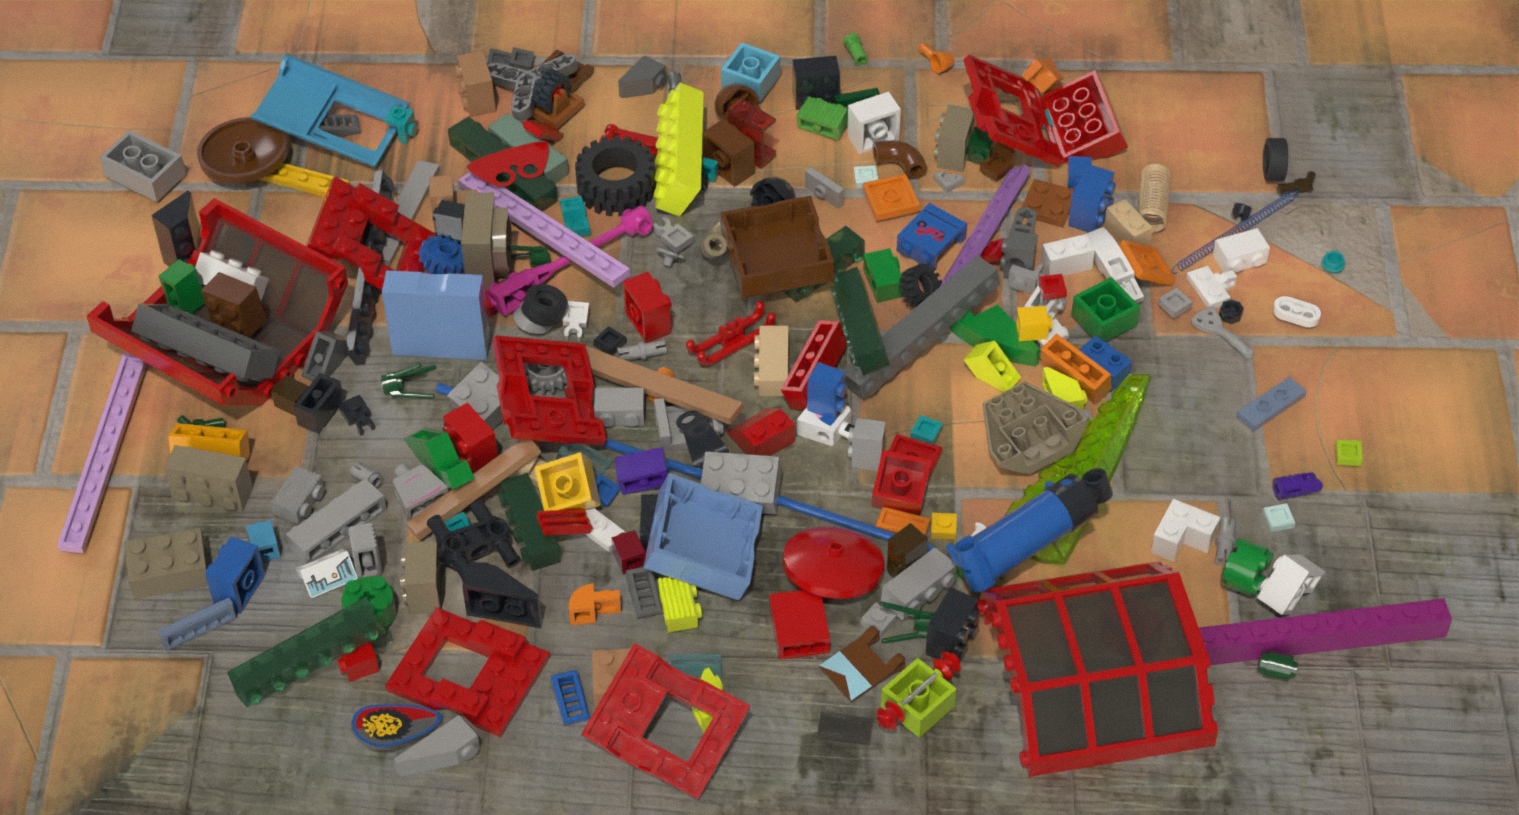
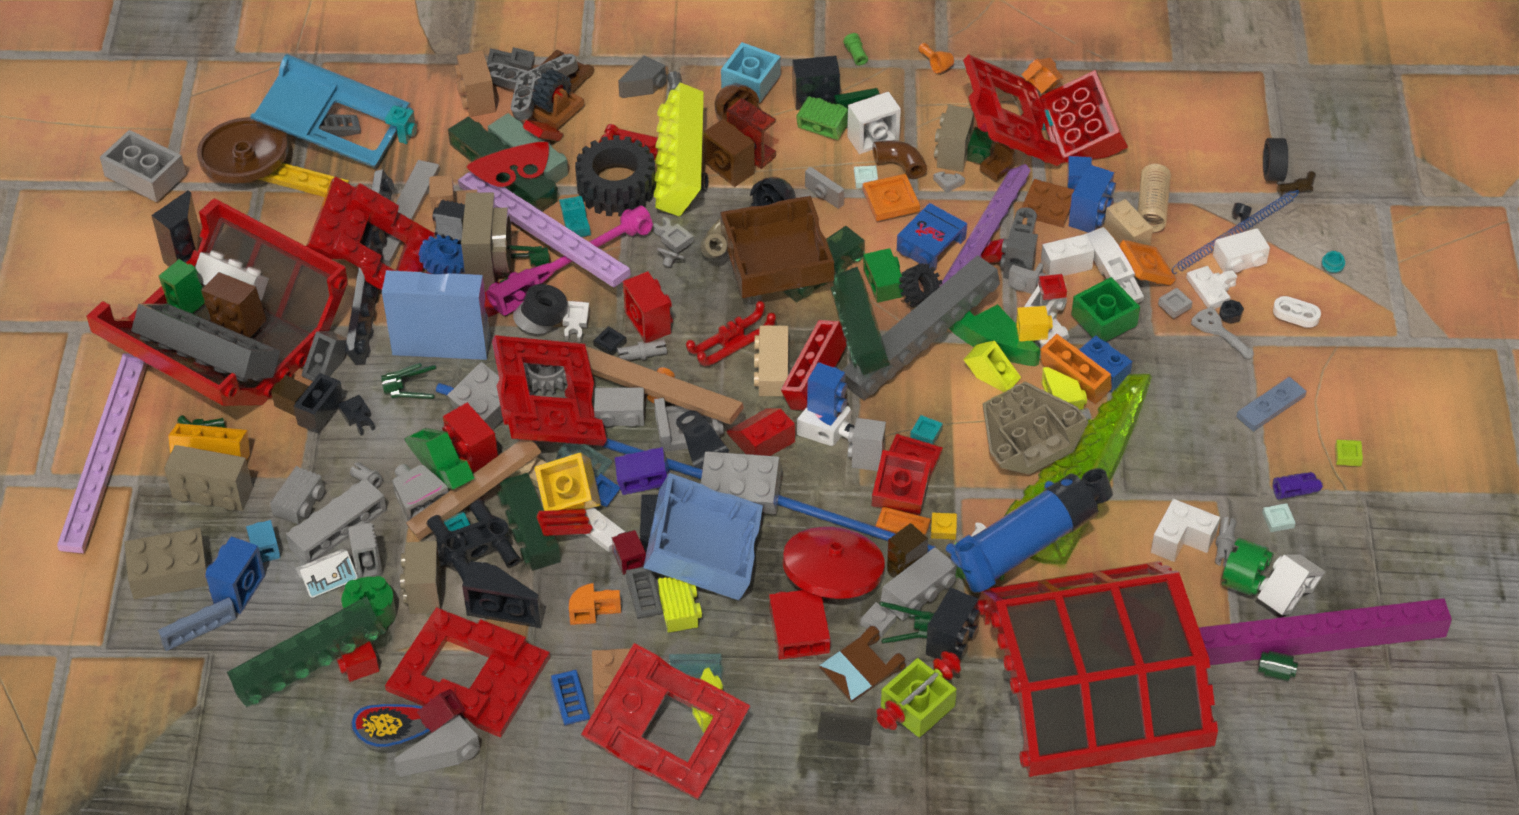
teal plate [701,157,718,183] -> none
none -> dark red brick [417,689,466,733]

